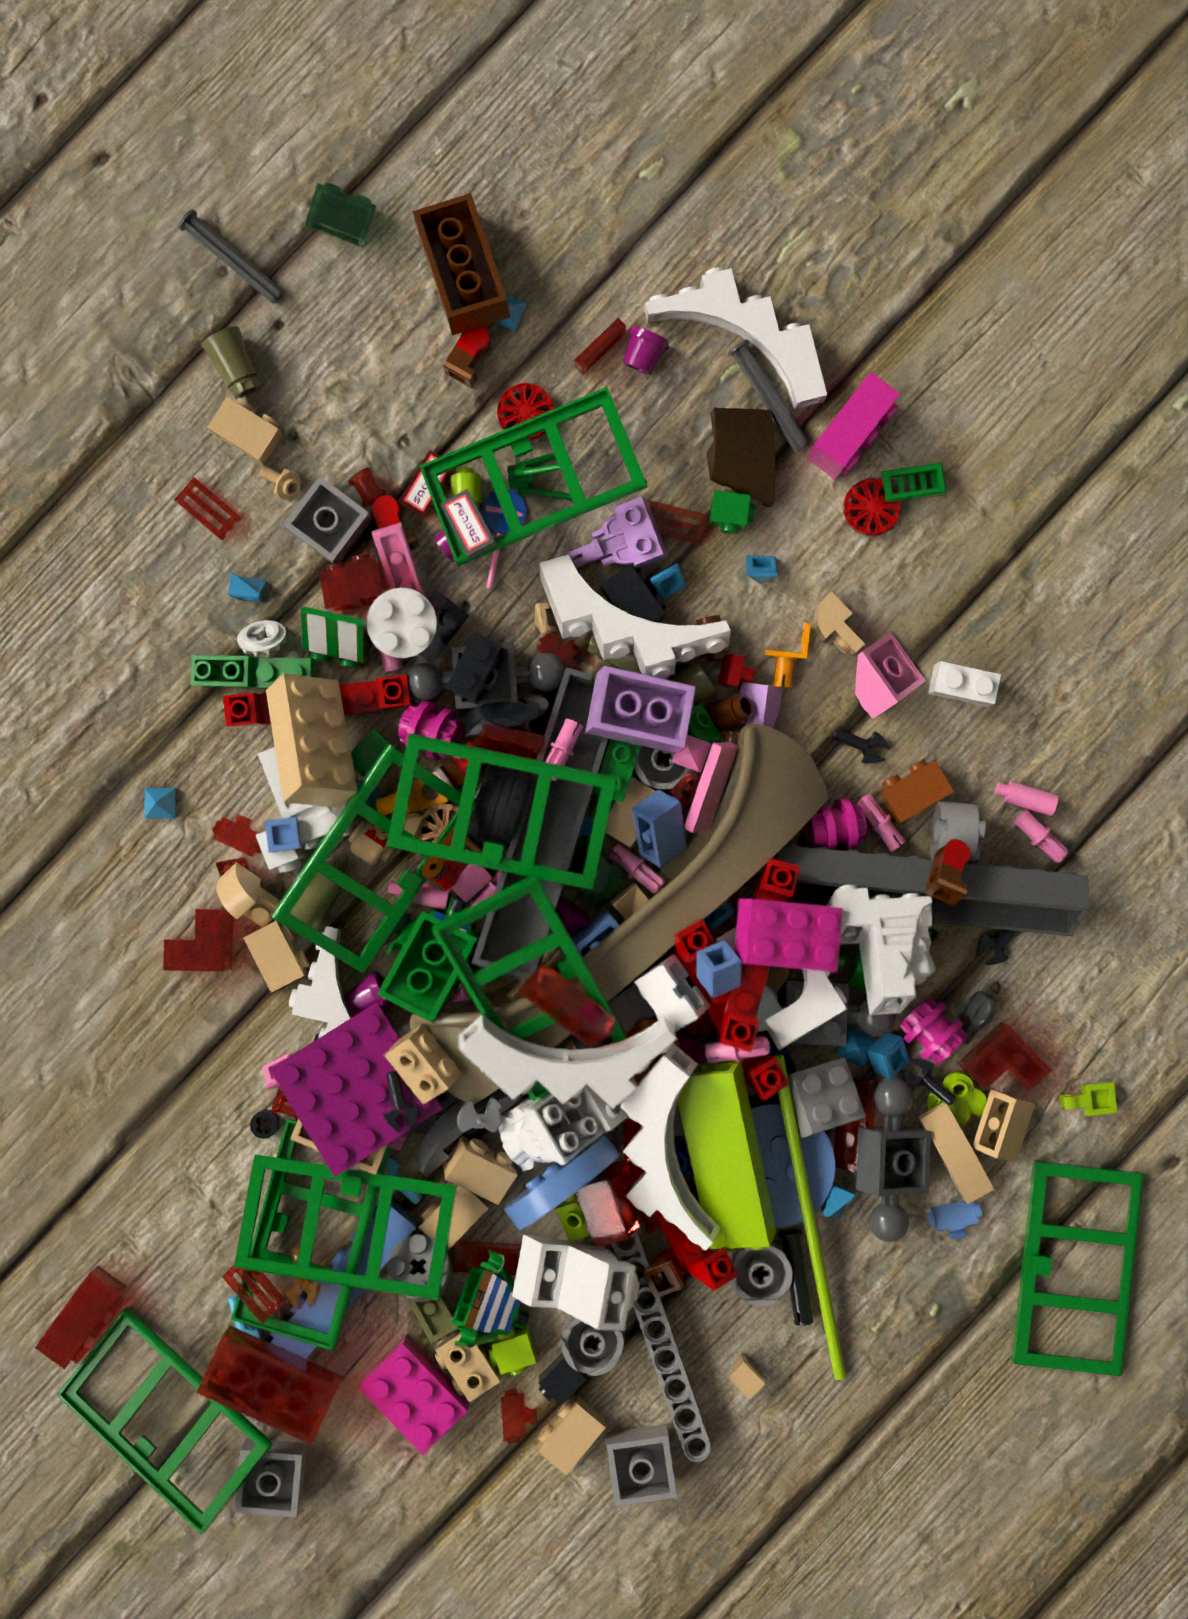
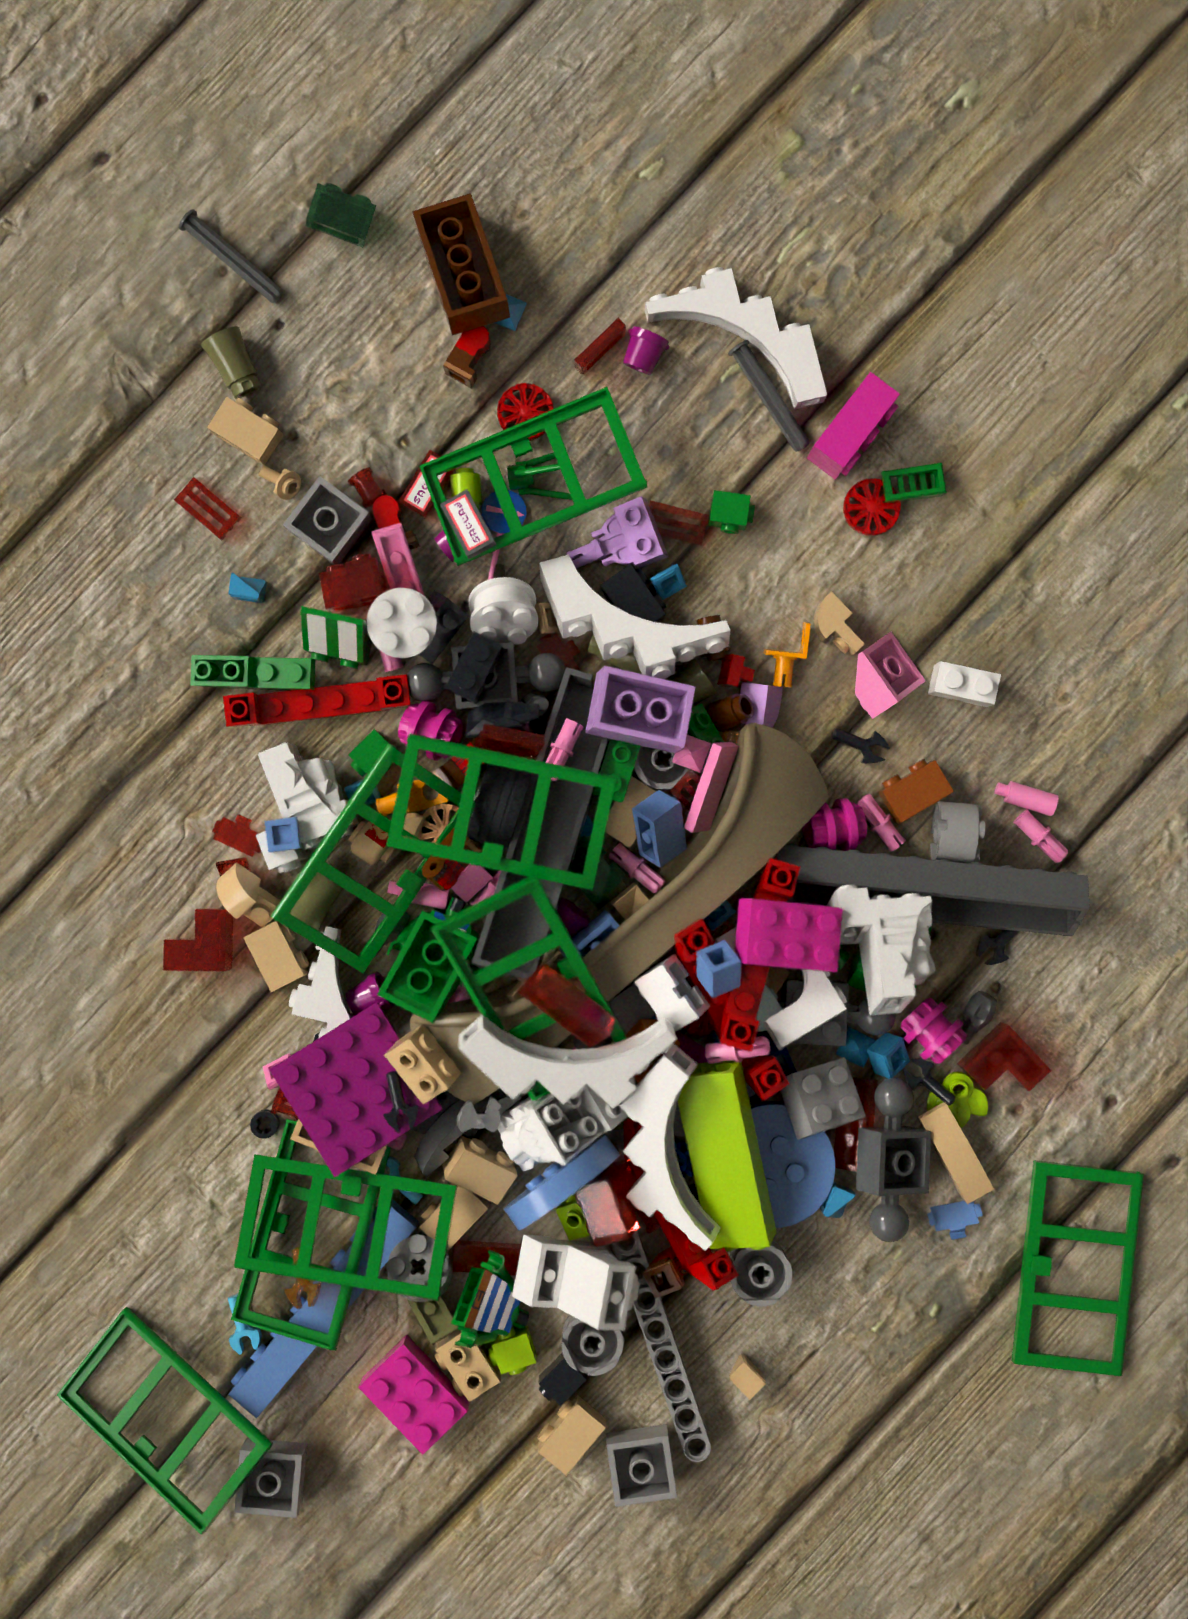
clear red brick [35,1265,127,1370] -> none
dark azure slope [145,788,176,818] -> none
clear red brick [197,1325,343,1445] -> none
clear red tile [222,1265,287,1324] -> none
white gear [237,620,287,657] -> none
tan brick [266,673,357,808] -> none
clear red piece [501,1388,537,1444] -> none
dark brown slope [706,408,775,507] -> none
dark azure slope [746,555,778,584] -> none
lime piece [774,1054,847,1380] -> none
black pin [778,1229,814,1326] -> none
reddish brown leg [925,839,971,906] -> none
tan brick [972,1089,1035,1162] -> none
lime plate [1059,1081,1117,1116] -> none
none -> white wheel [468,564,538,645]

